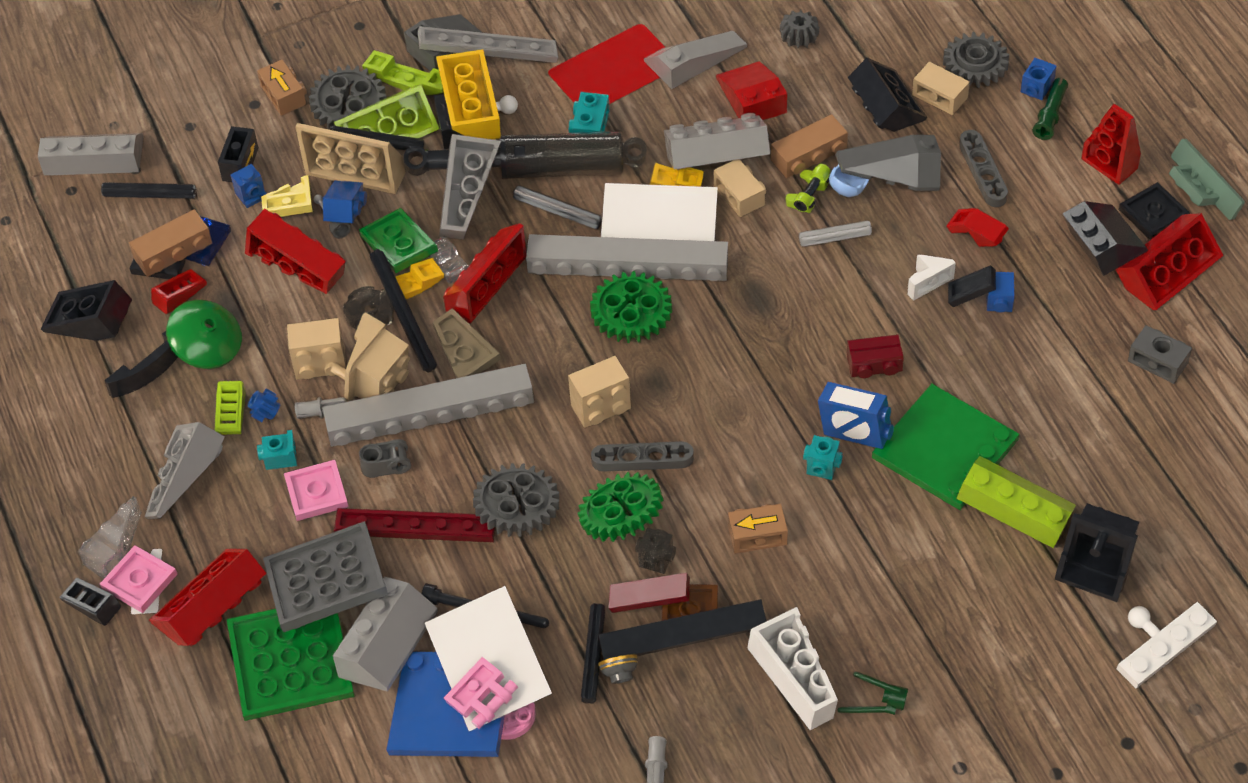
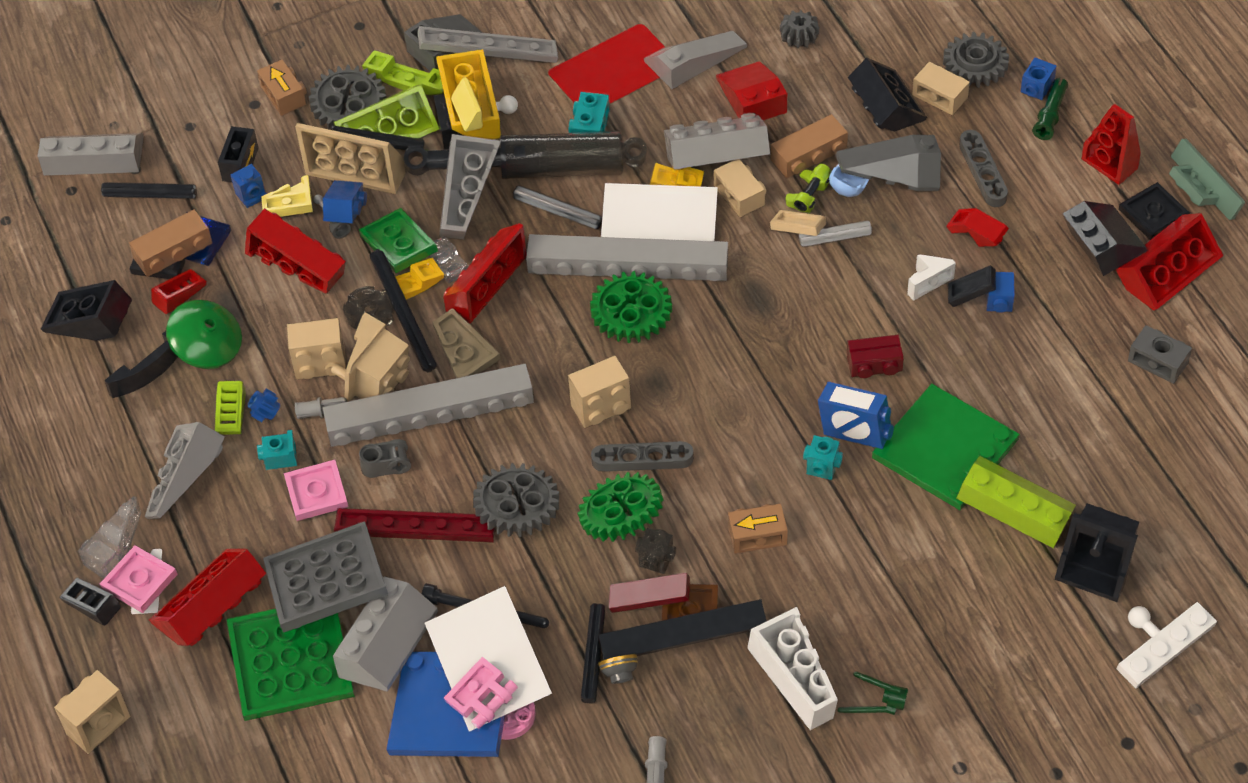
none -> tan brick [54,670,130,754]
none -> light yellow slope [451,77,483,131]
none -> tan tile [770,210,826,236]

